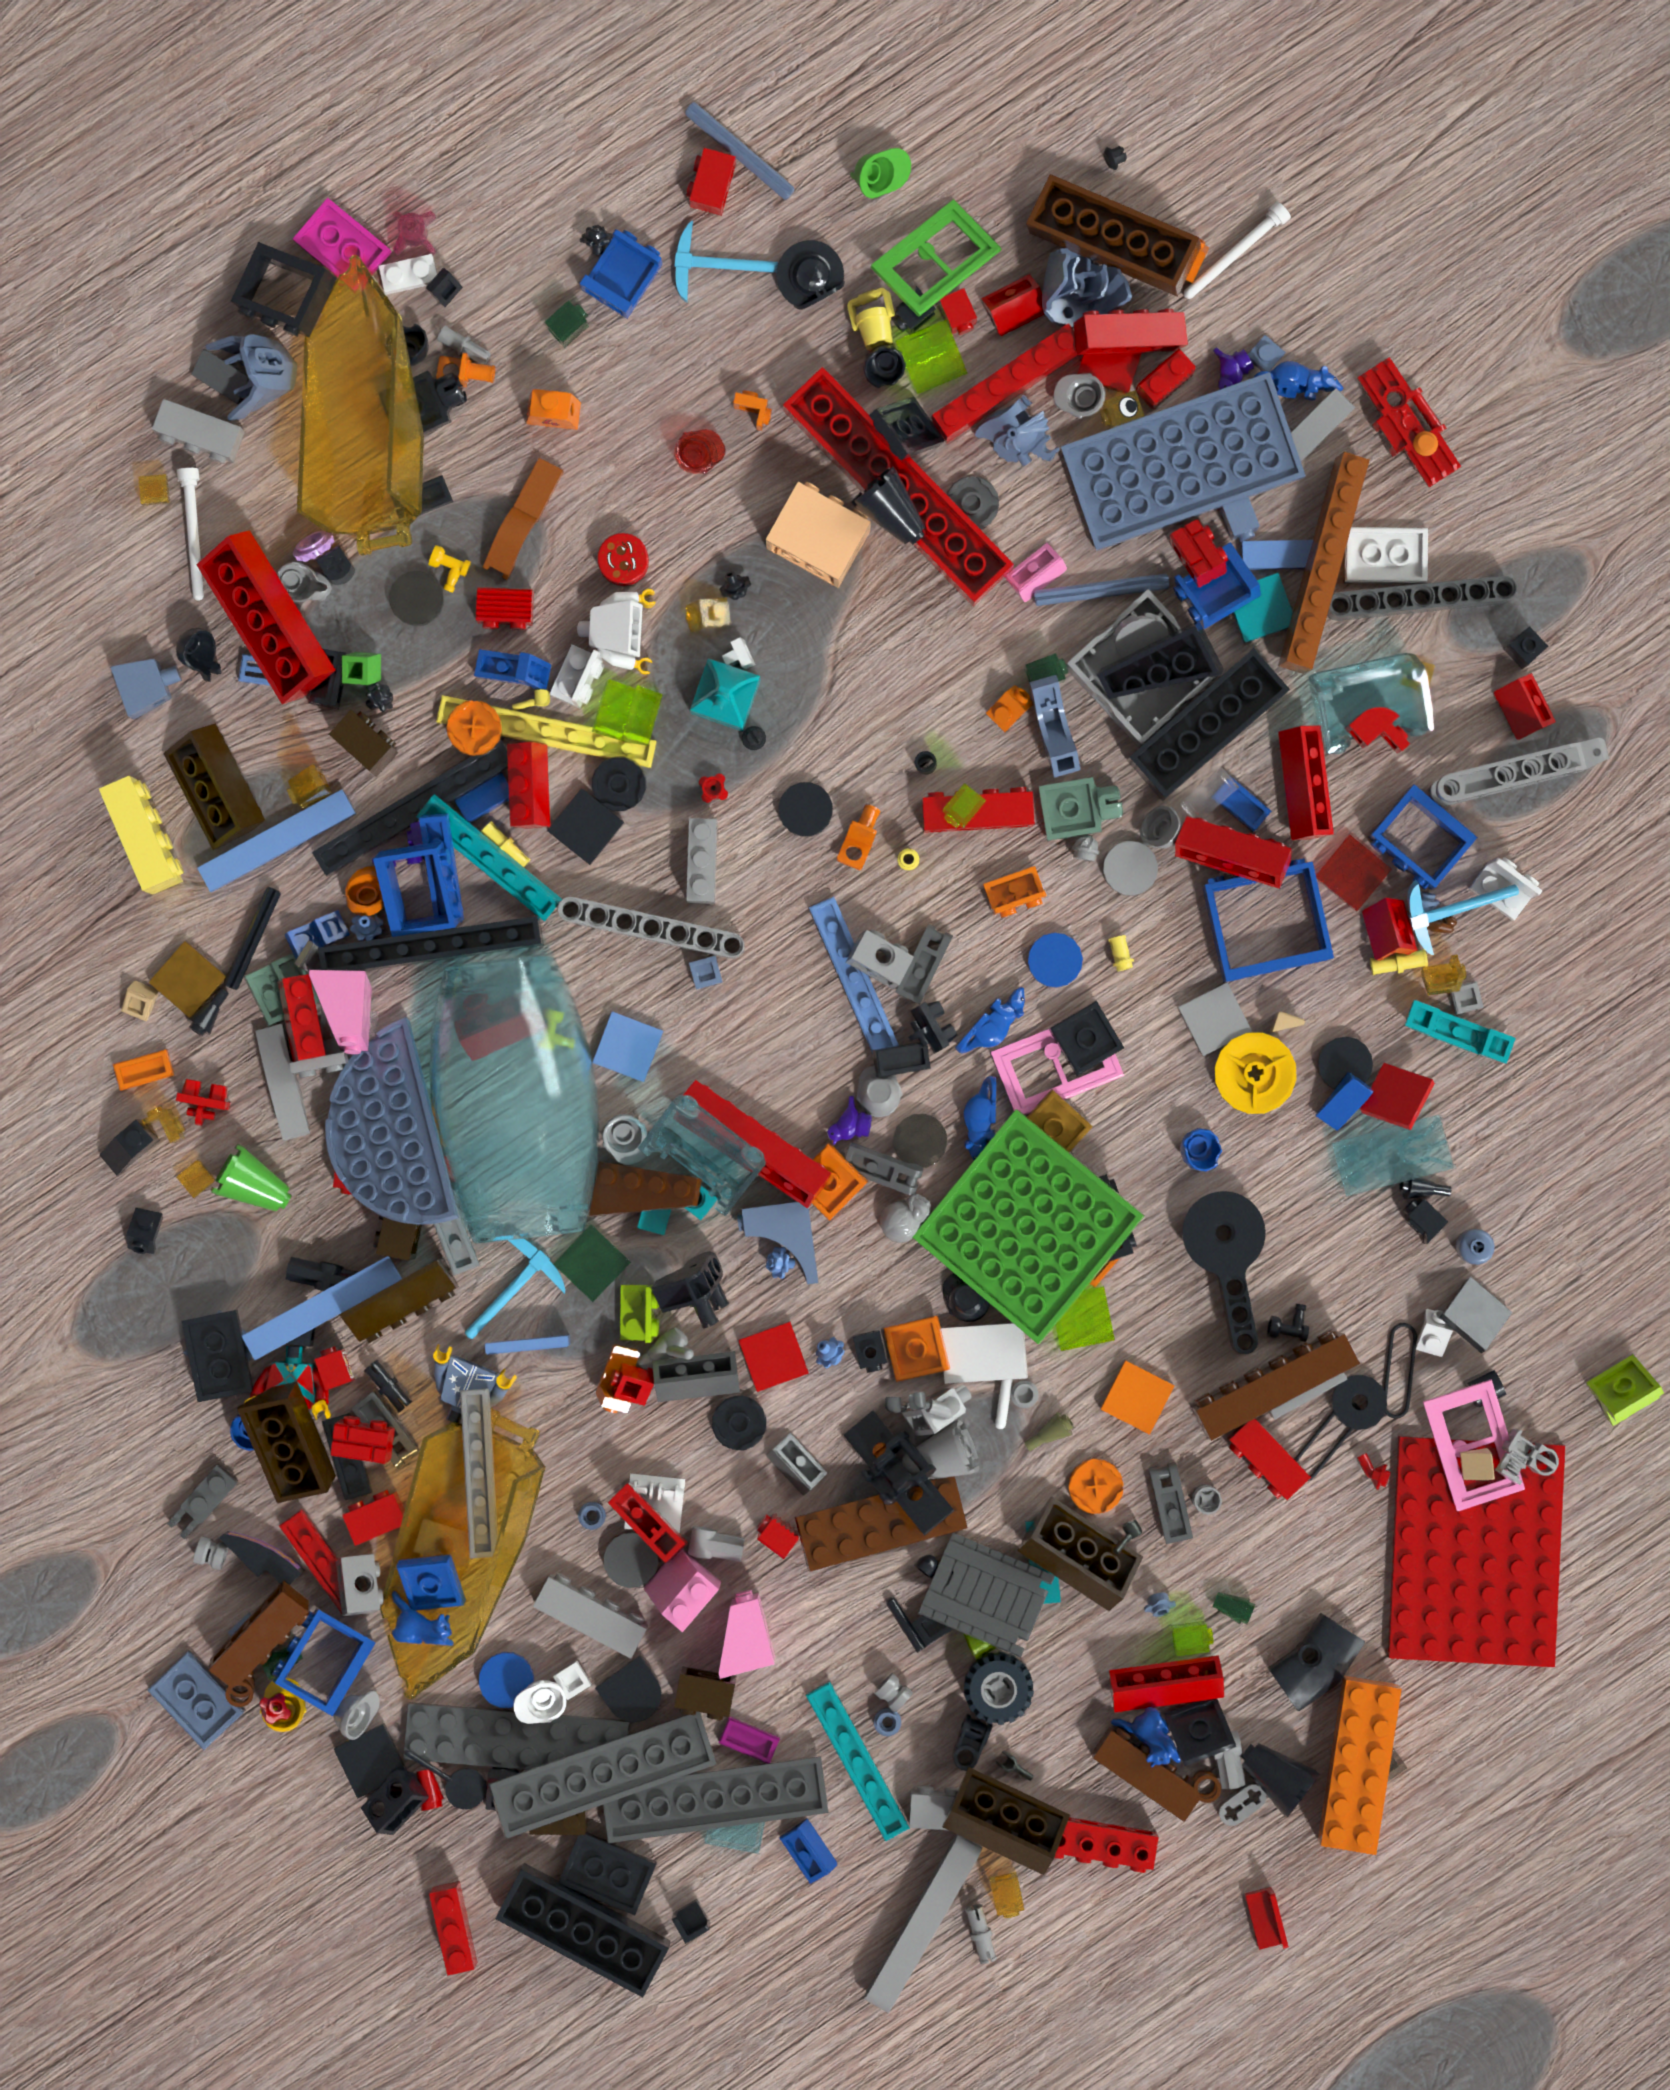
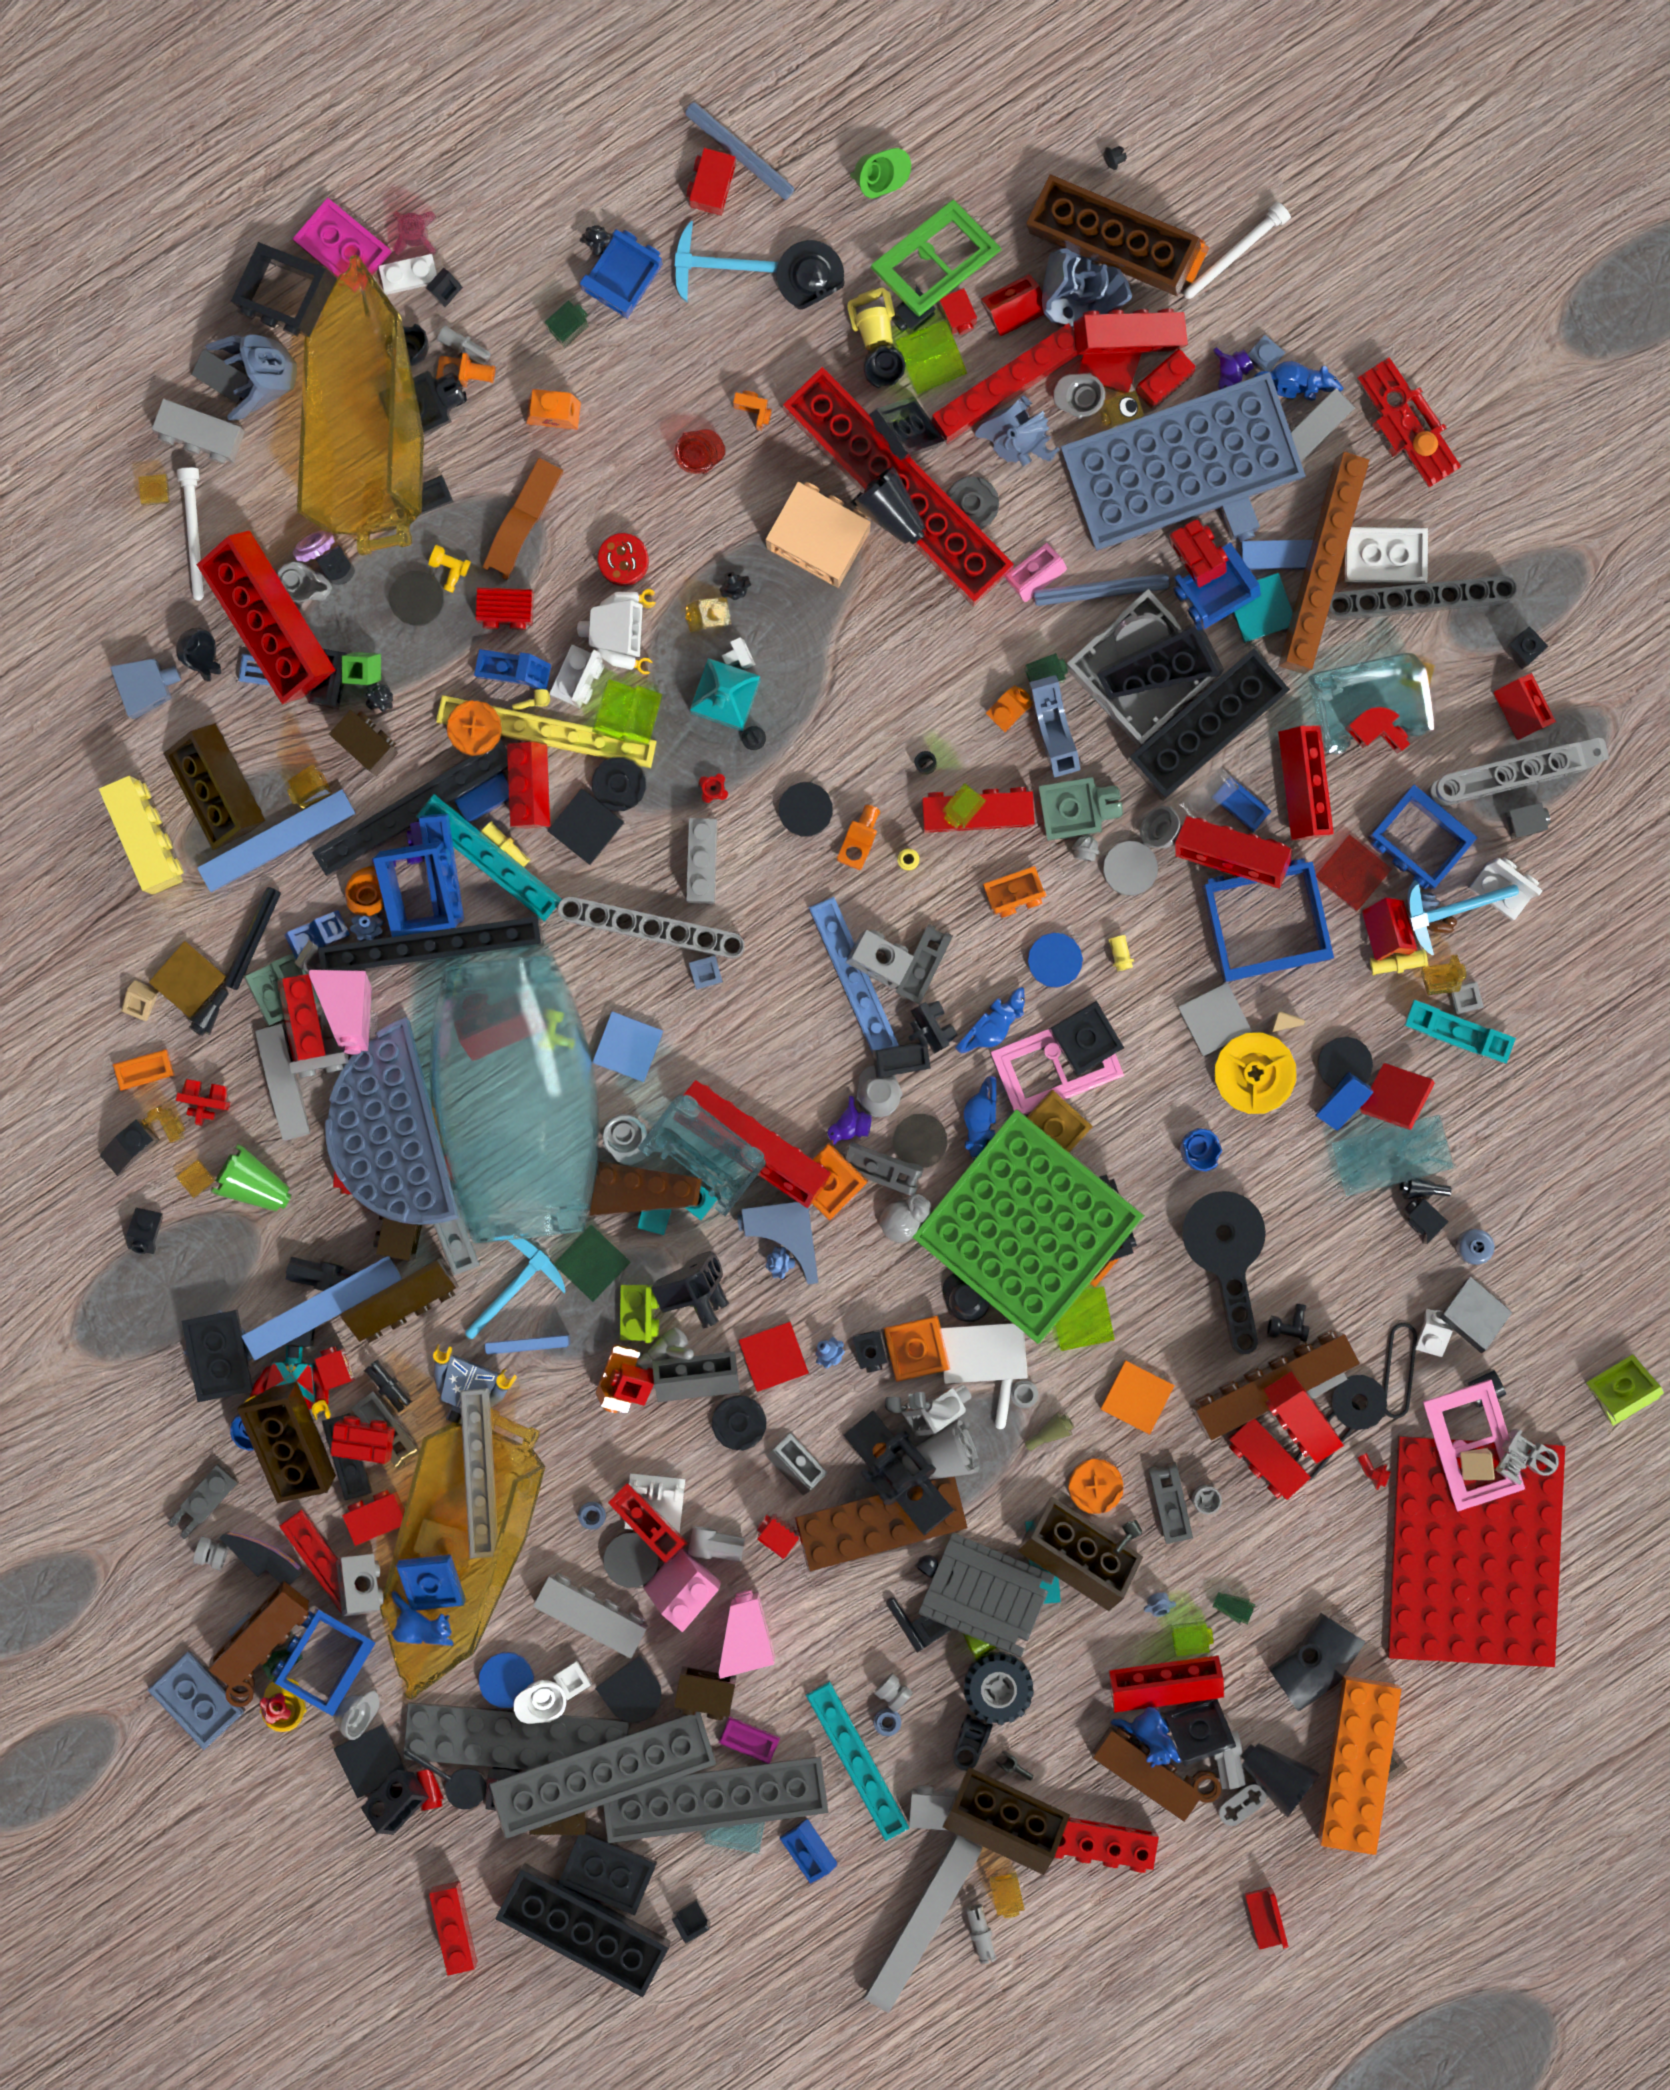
none -> brick [1263,1371,1344,1464]
none -> dark grey brick [1505,802,1551,840]

